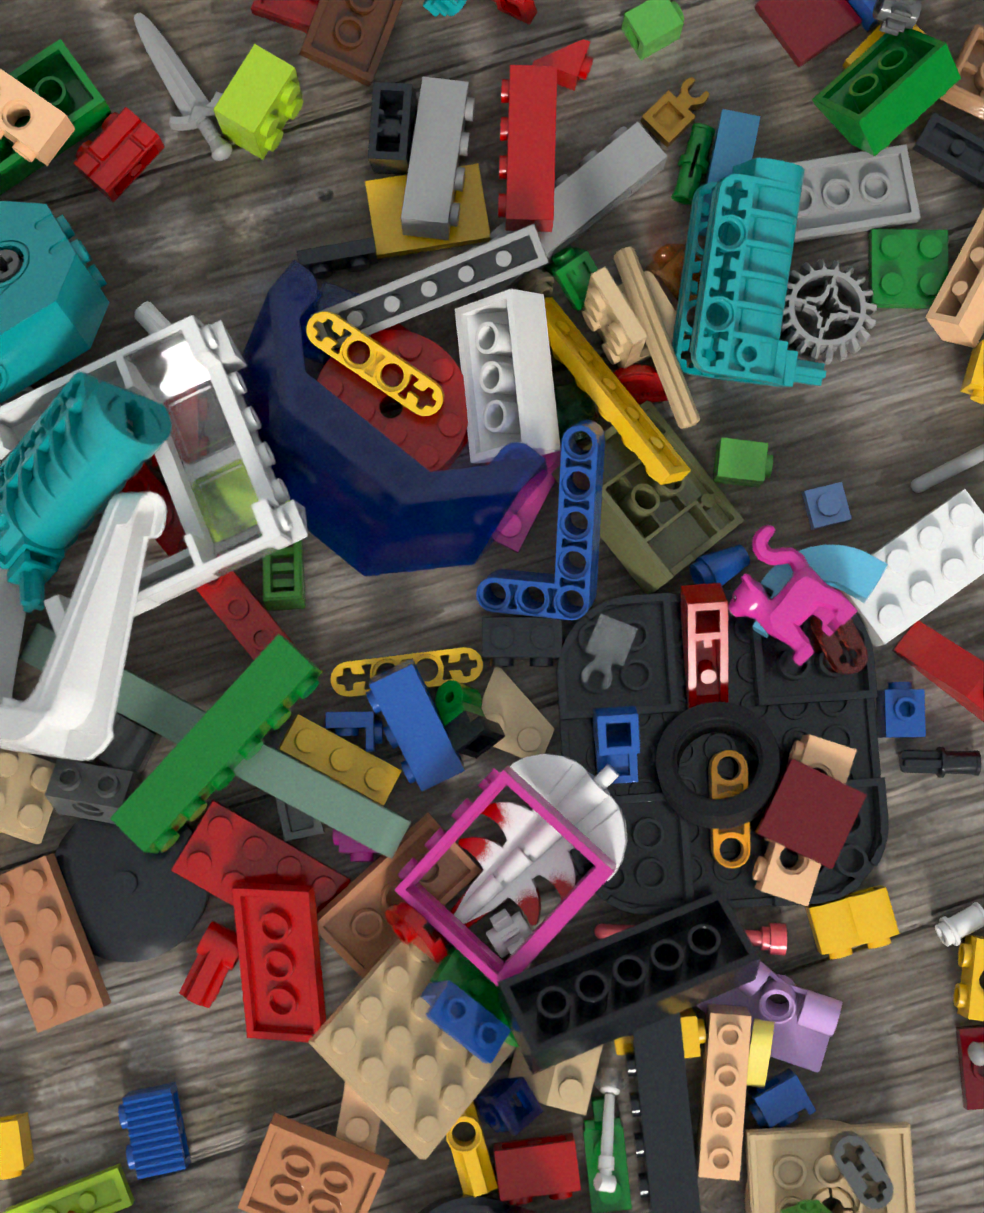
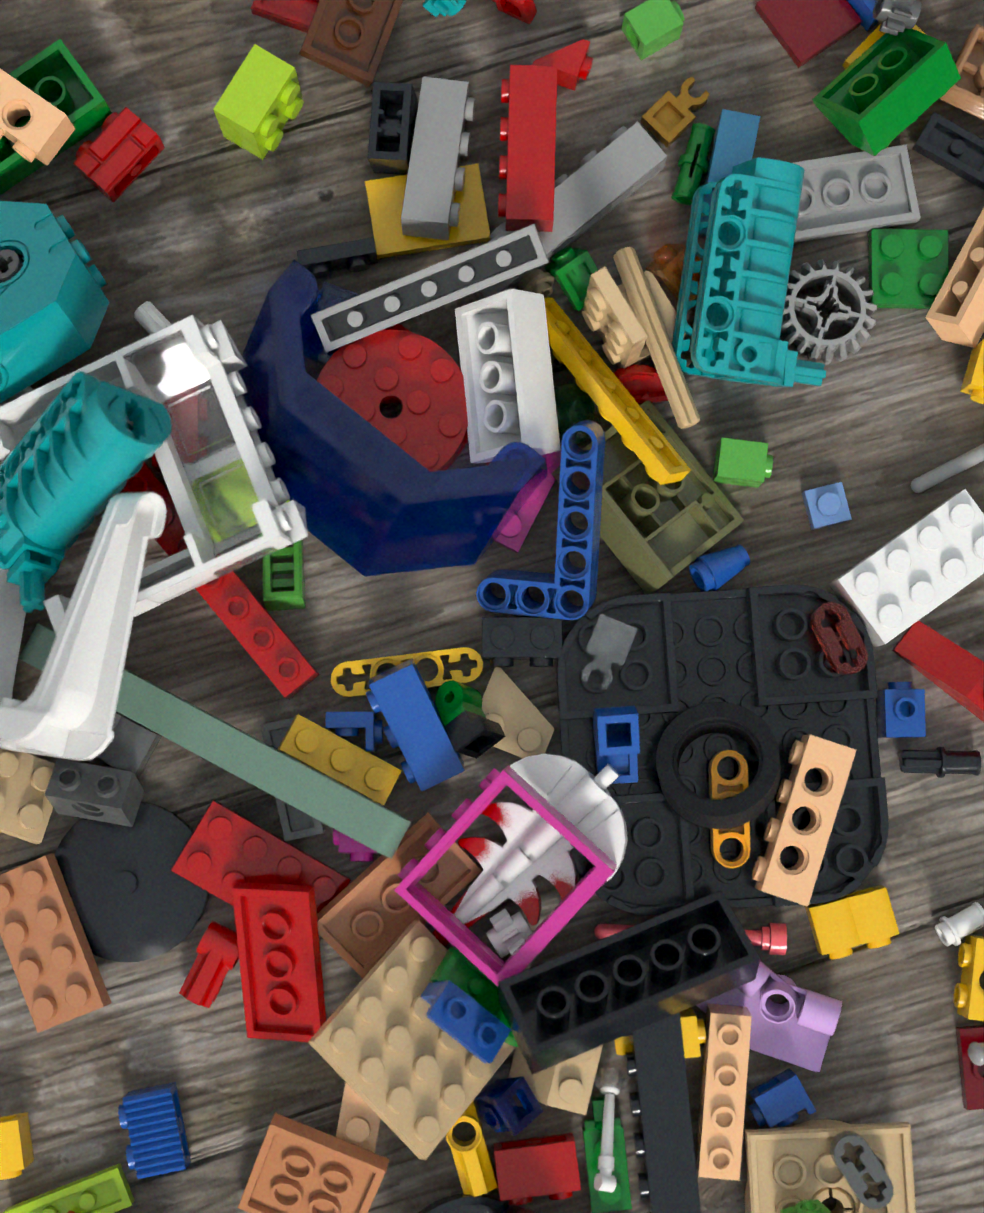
green brick [110,634,323,853] -> none
light grey sword [134,13,232,161] -> none
yellow beam [307,311,444,416] -> none
red plate [384,902,448,964] -> none
red slope [681,583,729,709] -> none
dark pink animal [728,525,858,666] -> none
light yellow beam [747,1018,774,1089] -> none
medium azure arch [753,544,888,638] -> none
dark red tile [755,758,867,869] -> none

